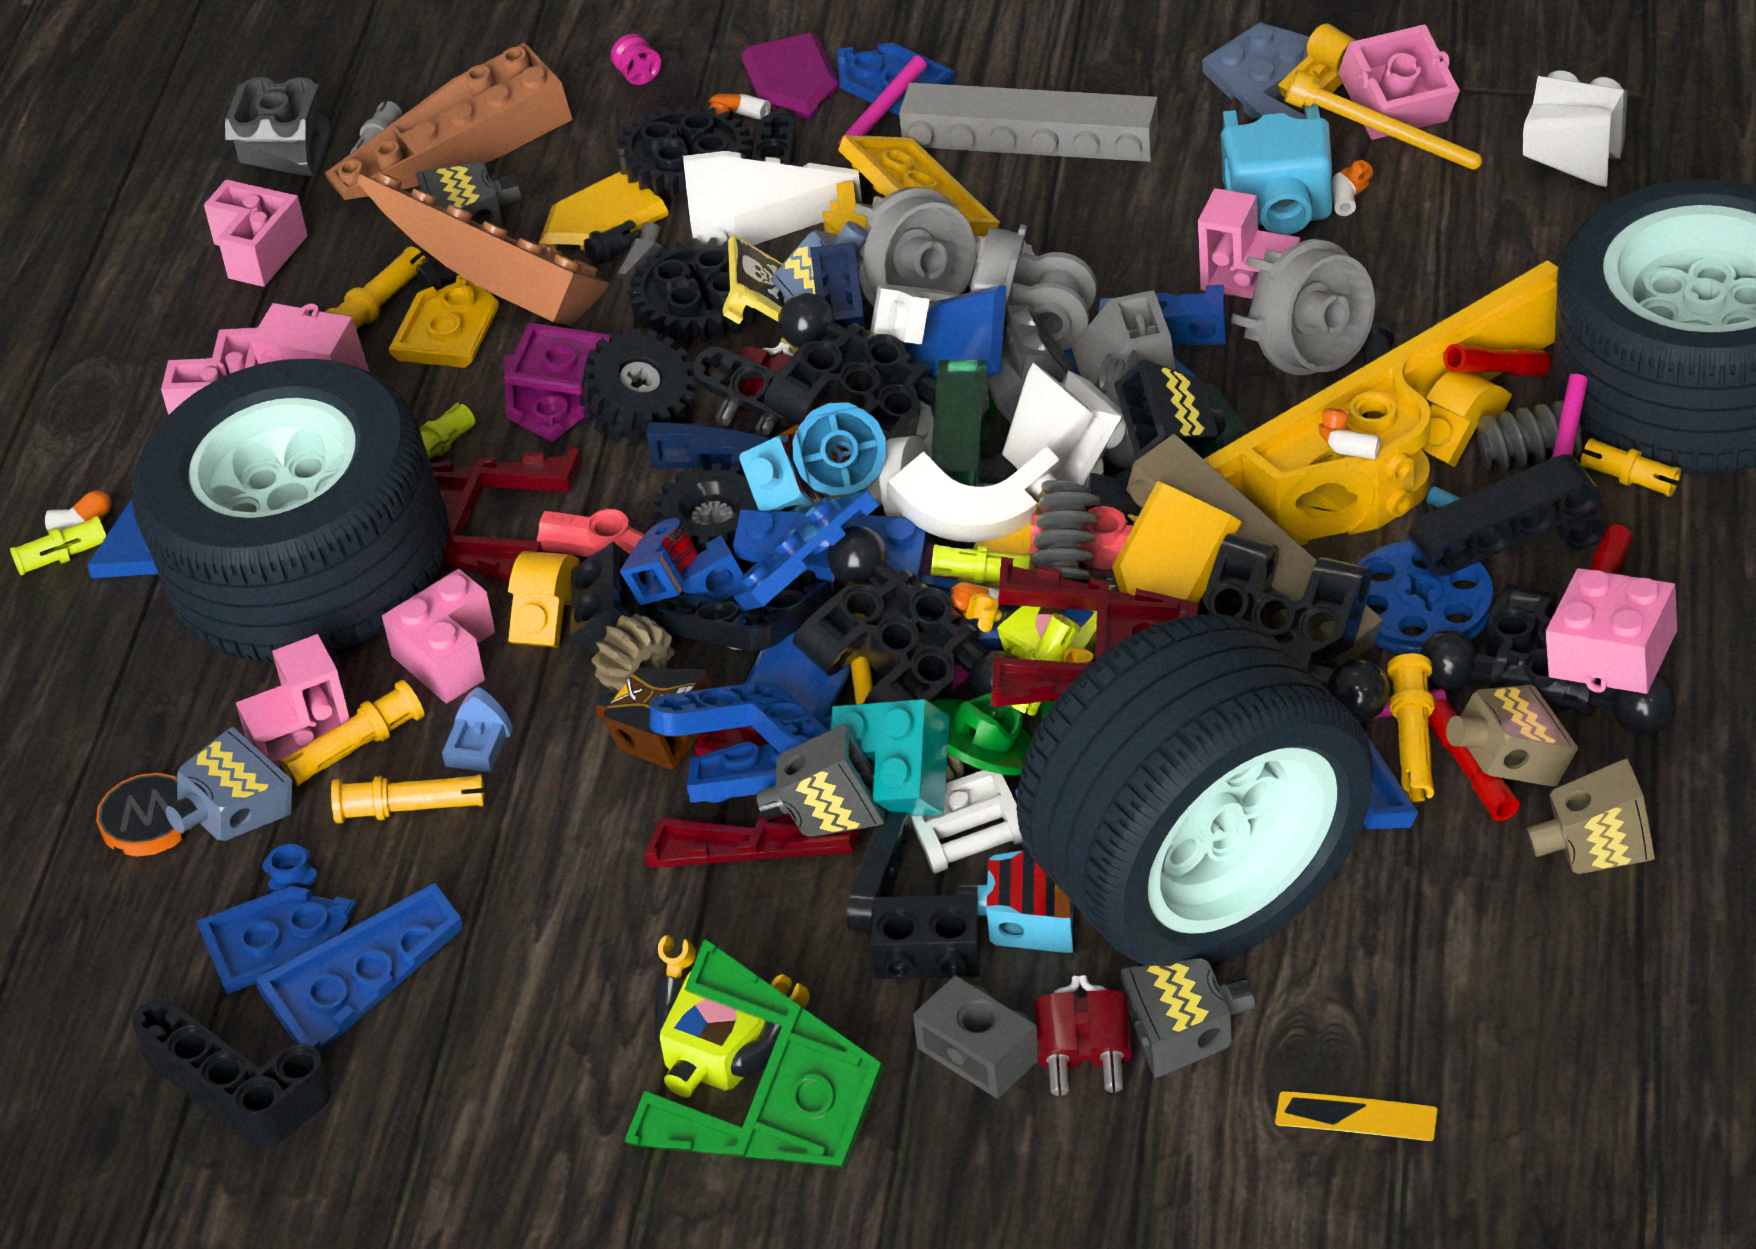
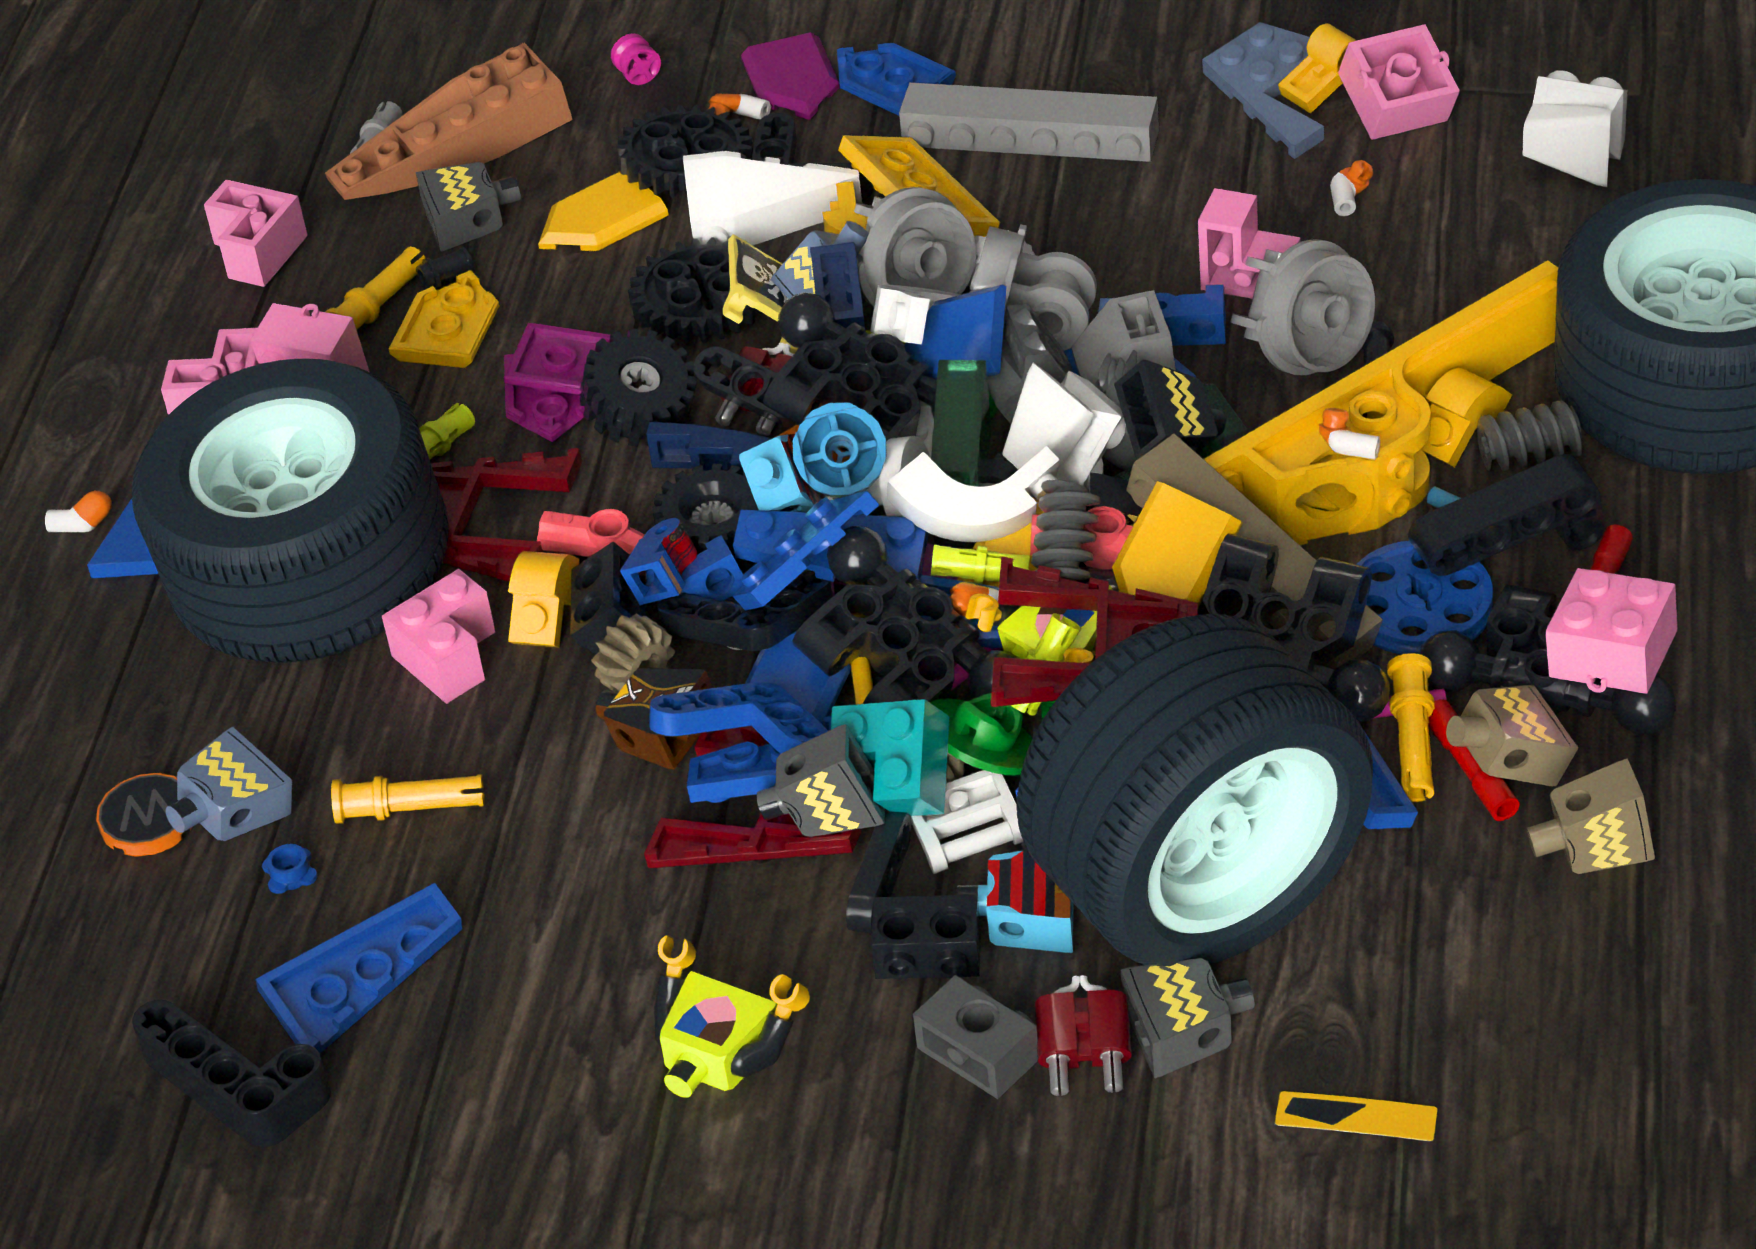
neon yellow pin [10,516,106,576] -> none
blue tile [197,885,357,994] -> none
dark grey piece [225,77,332,176] -> none
bright pink brick [236,634,350,767] -> none
yellow pin [280,680,425,786] -> none
nougat wedge [357,172,610,326] -> none
medium blue tile [442,687,513,772] -> none
black pin [584,220,641,264] -> none
flat silver bar [616,222,663,279] -> none
green wing [624,940,885,1168] -> none
dark pink piece [838,55,927,146] -> none
medium azure piece [1221,104,1332,235] -> none
yellow piece [1284,70,1482,170] -> none
red piece [1443,344,1550,377] -> none
dark pink piece [1552,374,1588,458] -> none
yellow pin [1580,438,1681,497] -> none

